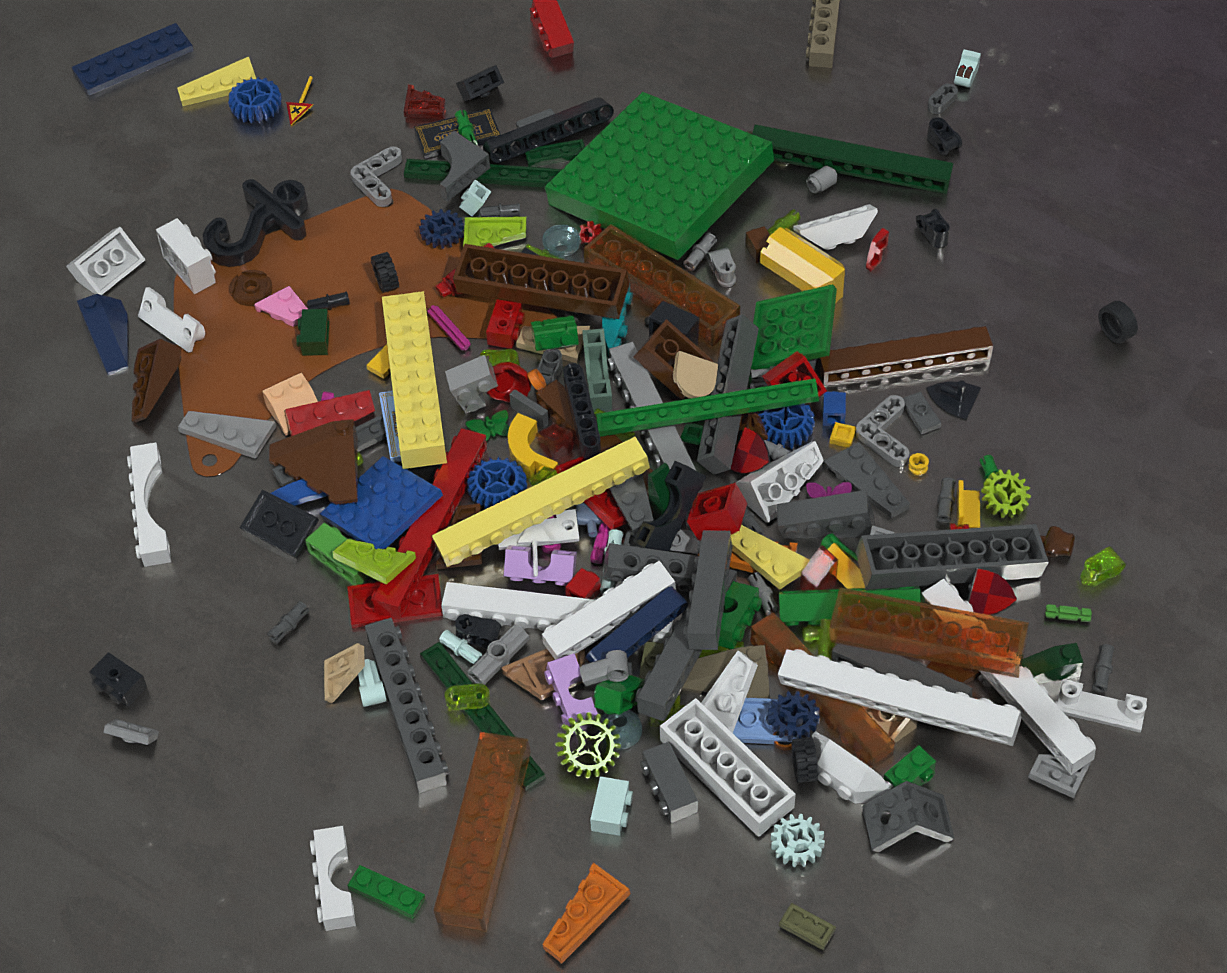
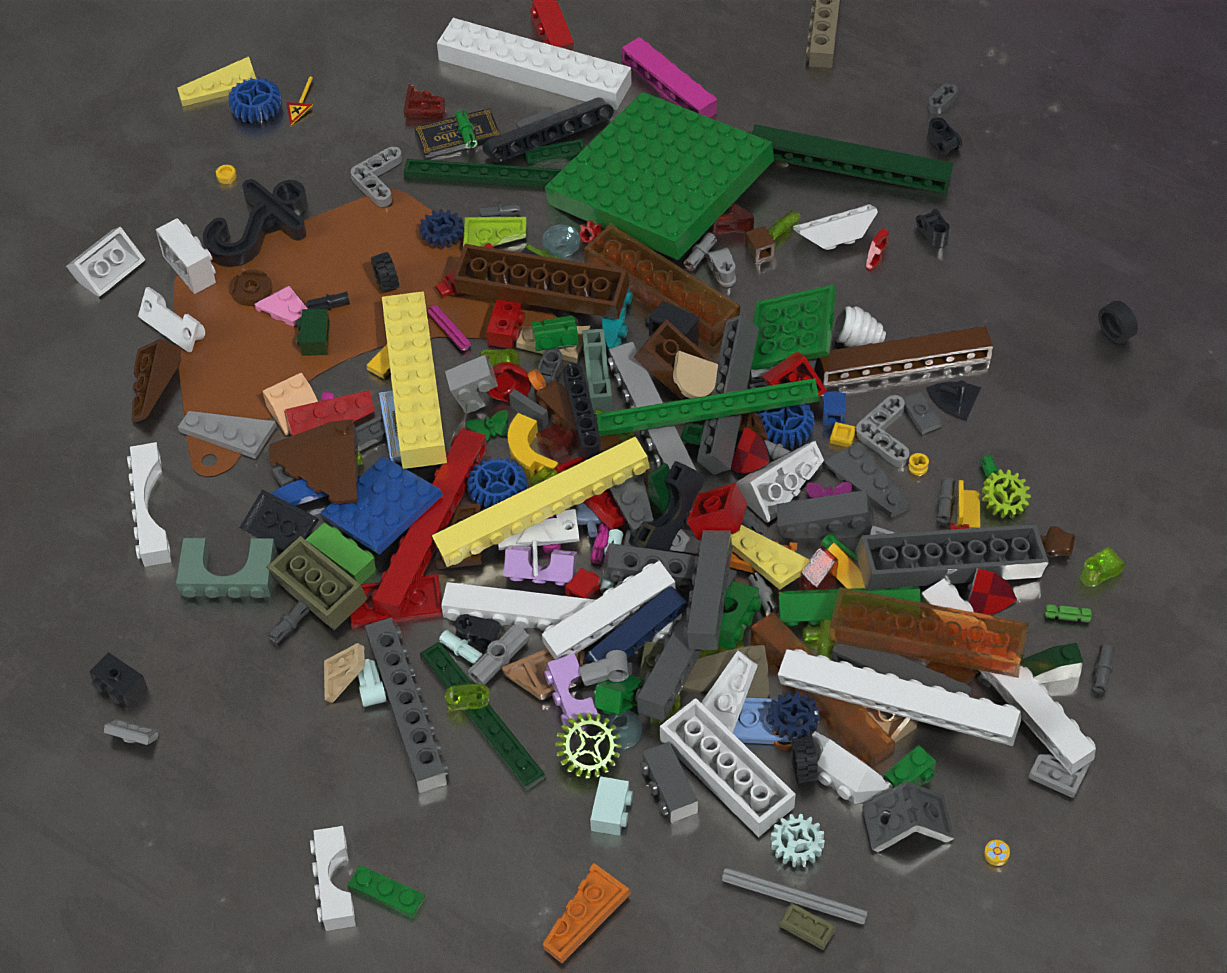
dark blue plate [71,23,194,95] -> none
dark blue wedge [77,294,128,376] -> none
lime wing [333,539,416,584] -> none
clear orange brick [434,732,531,931] -> none
dark grey arch [440,131,490,201] -> none
black brick [456,65,505,101] -> none
light aqua brick [459,180,491,216] -> none
yellow brick [760,227,845,303] -> none
light grey brick [806,166,837,193] -> none
light aqua leg [954,49,981,88] -> none
white brick [1058,679,1147,733] -> none
none -> sand green arch [176,538,277,598]
none -> yellow tile [216,165,237,184]
none -> olive brick [267,536,367,630]
none -> white brick [437,18,631,110]
none -> dark pink brick [622,37,717,118]
none -> clear red slope [712,203,754,235]
none -> light grey axle [722,867,868,924]
none -> white piece [833,306,886,348]
none -> yellow tile [984,840,1010,866]

